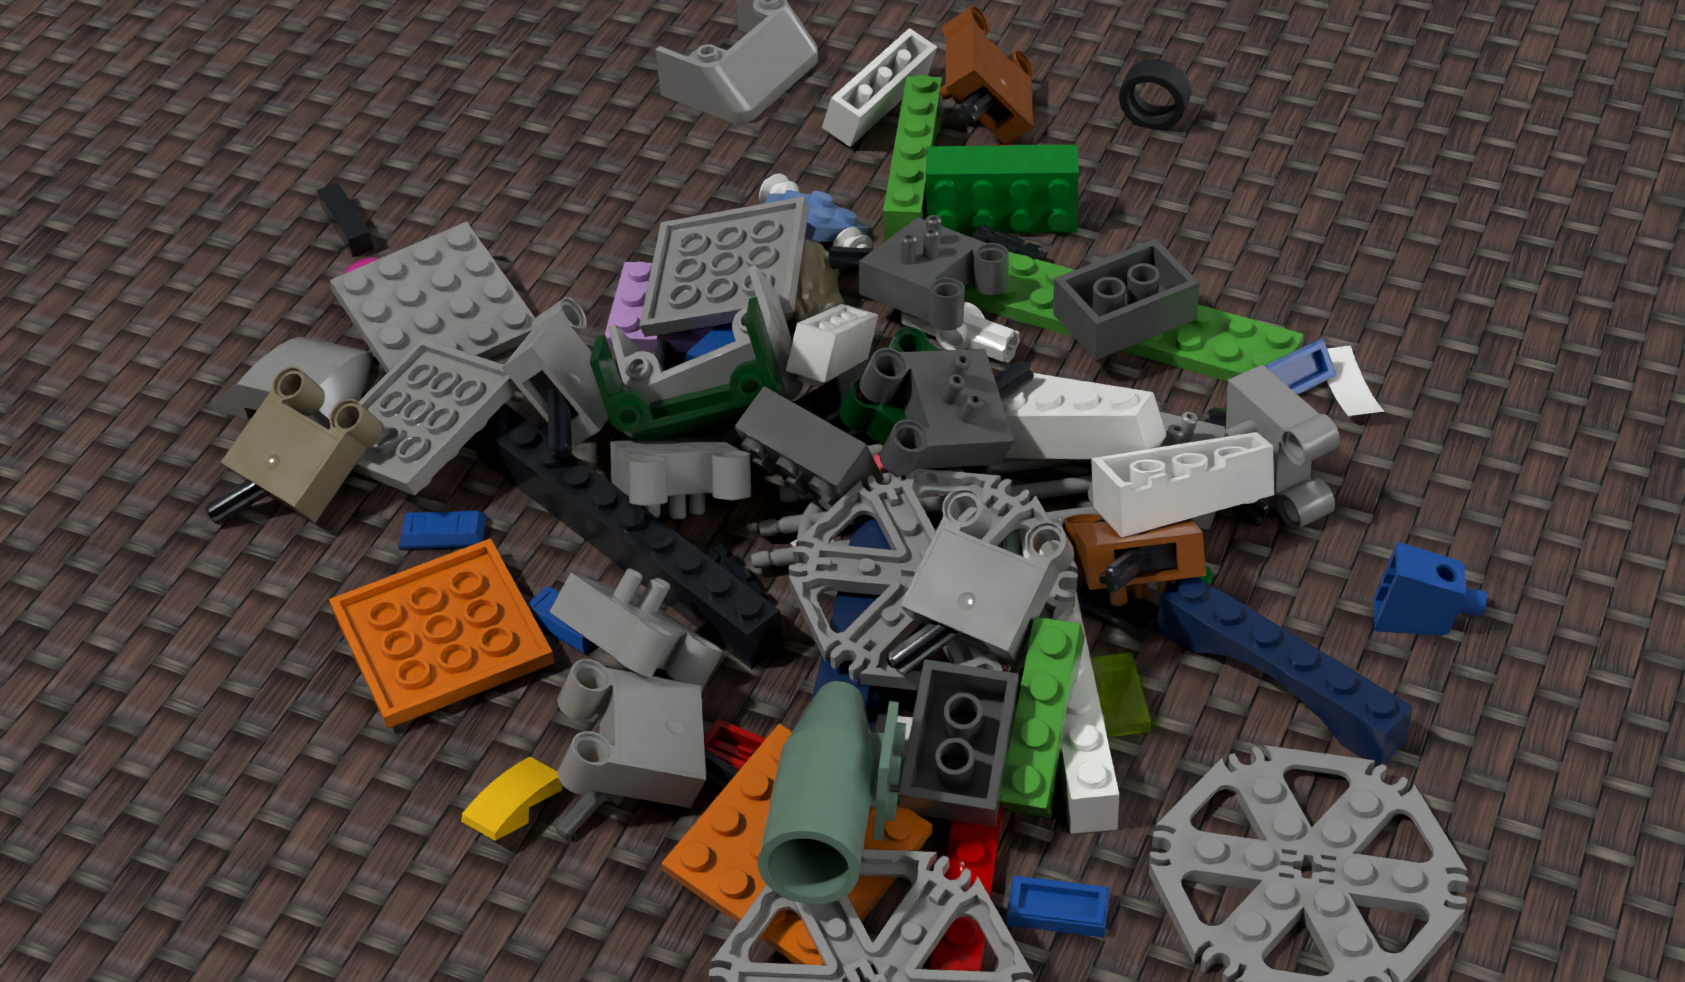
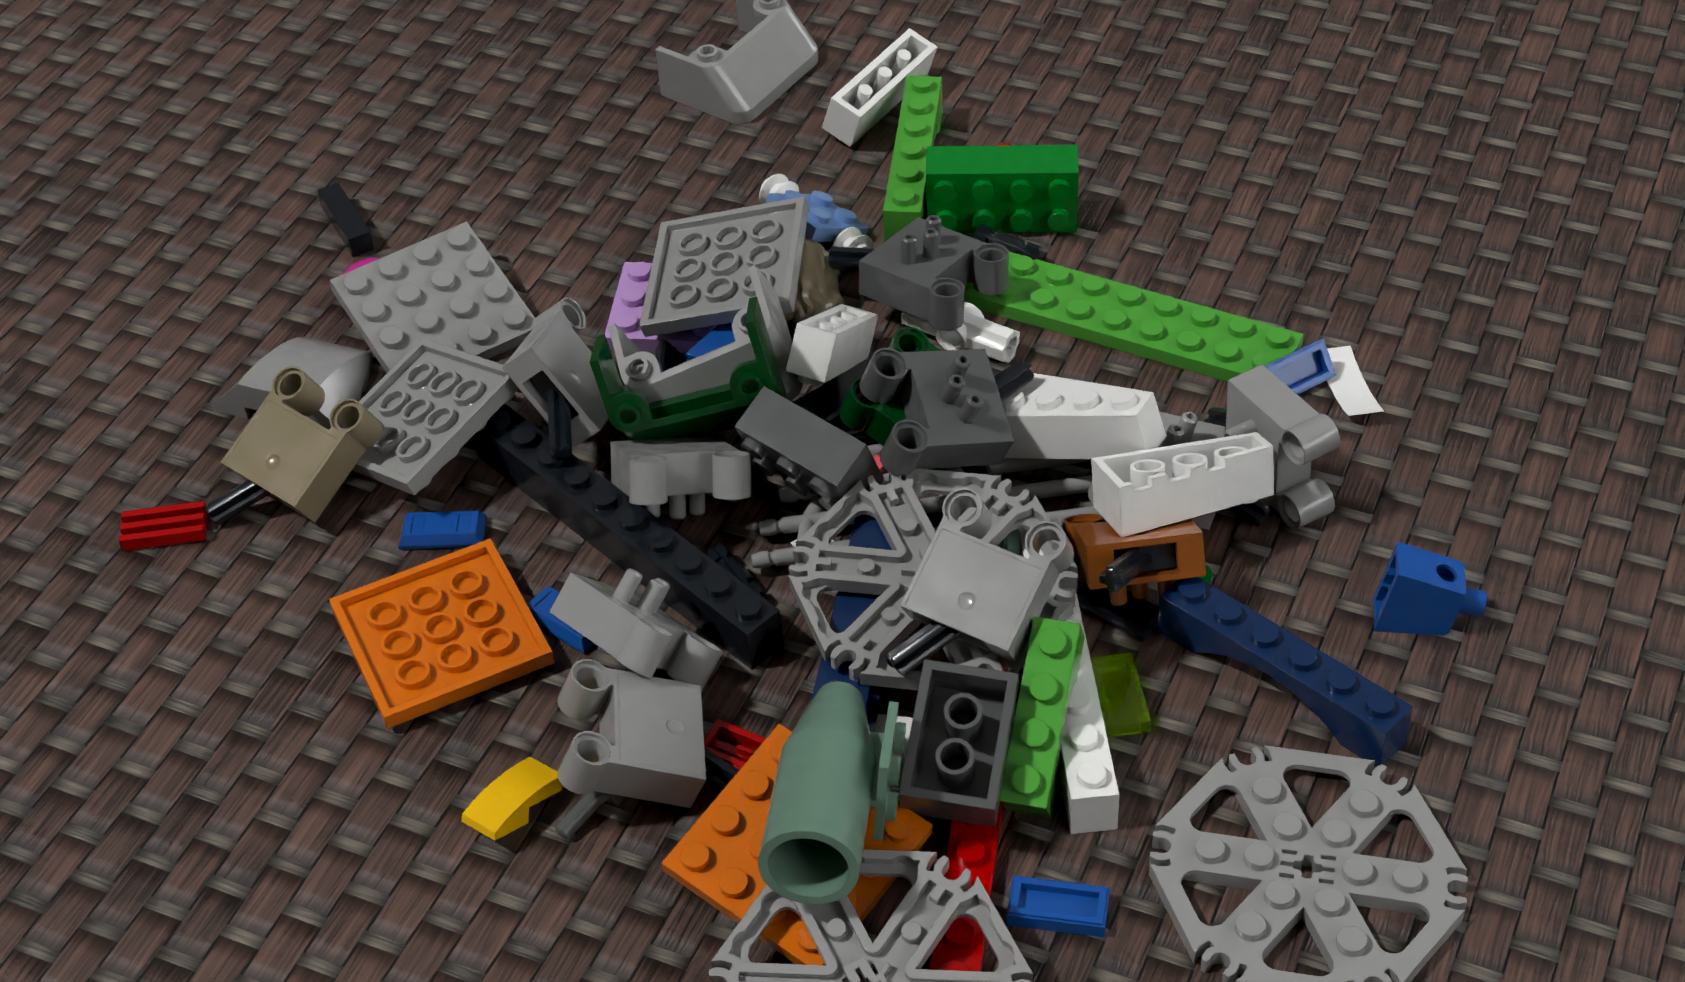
dark orange piece [940,5,1034,143] -> none
dark grey brick [1053,238,1200,360] -> none
black tyre [1118,59,1192,130] -> none
none -> red tile [119,501,208,551]

